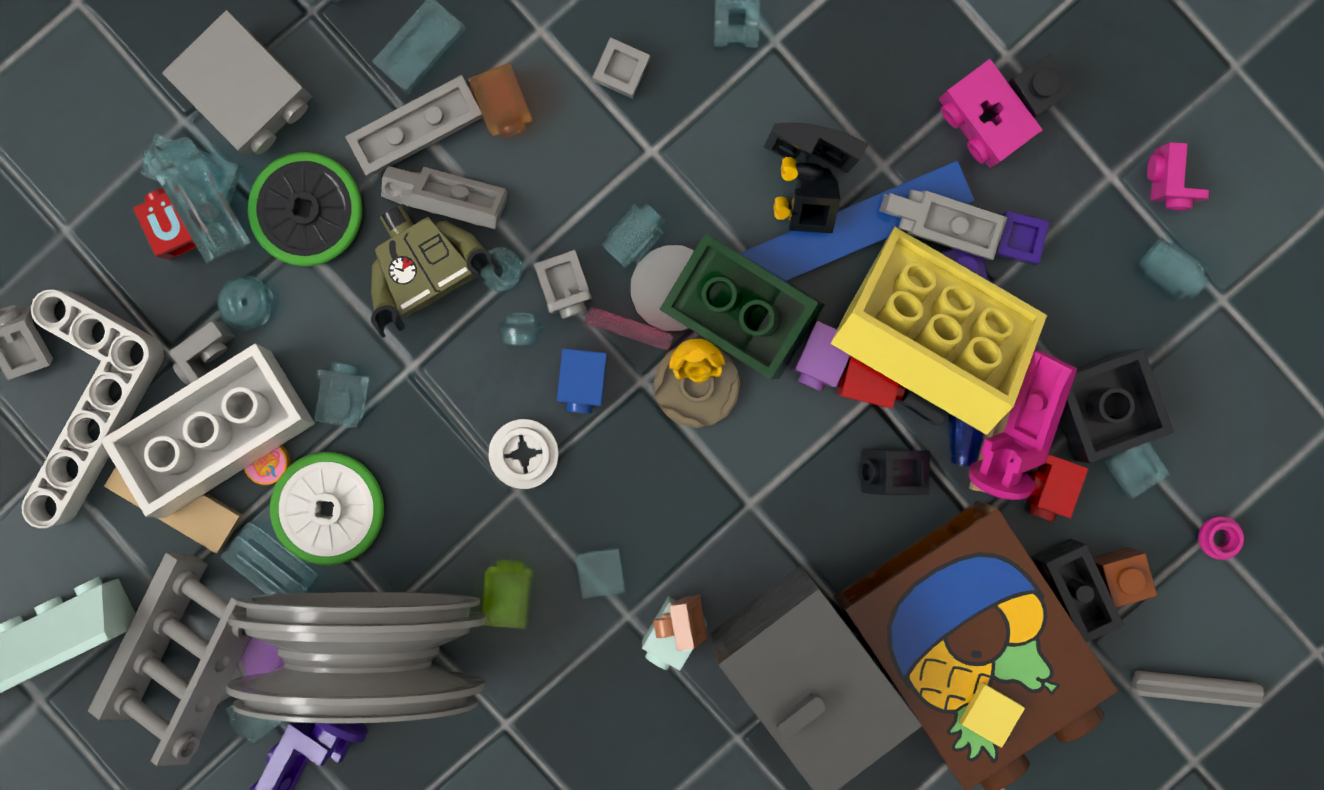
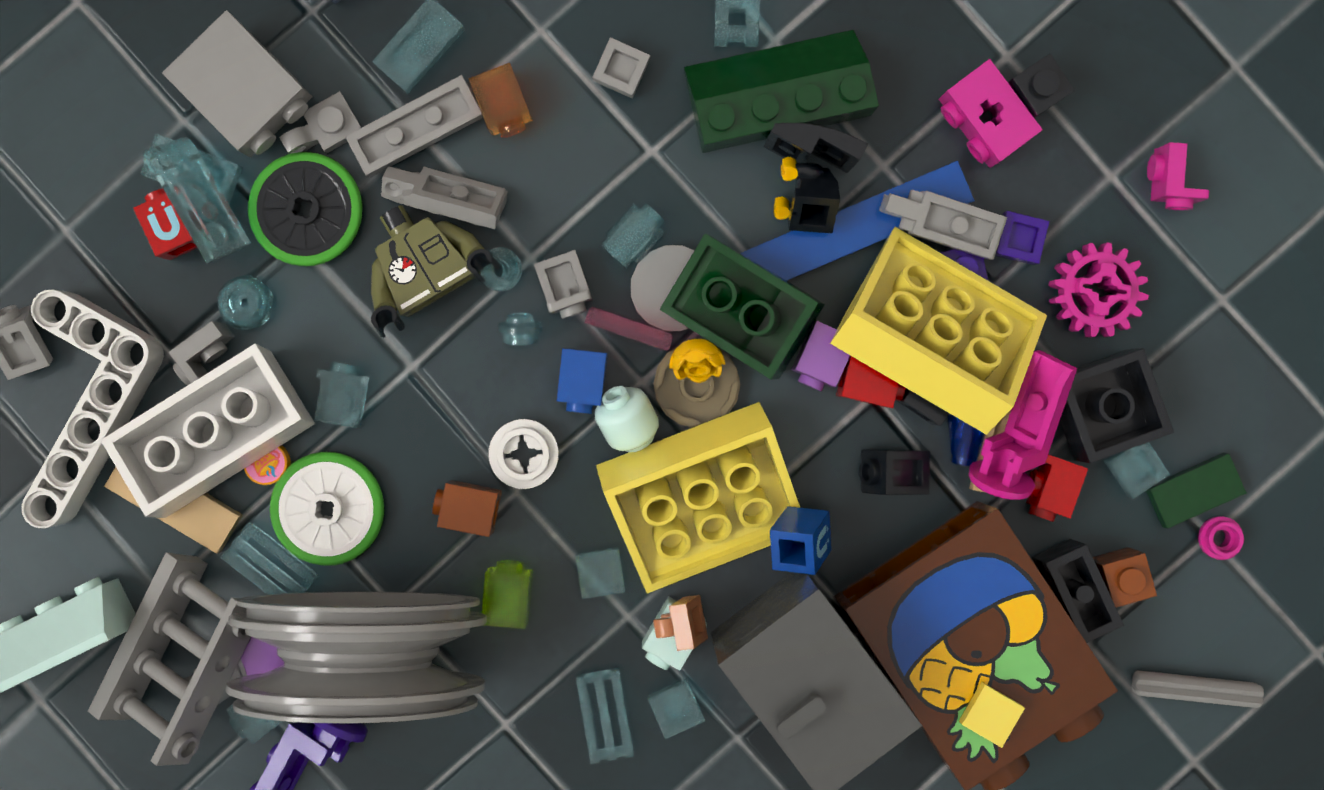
clear light blue brick [1139,238,1209,300] -> none
none -> light grey plate [279,91,362,154]
none -> dark orange brick [432,480,502,537]
none -> clear light blue tile [576,668,634,764]
none -> light aqua head [595,386,659,452]
none -> light yellow slope [596,402,800,594]
none -> clear light blue plate [647,678,705,739]
none -> dark green slope [684,30,879,153]
none -> blue brick [770,506,832,575]
none -> dark pink gear [1048,242,1149,338]
none -> dark green tile [1145,453,1247,529]

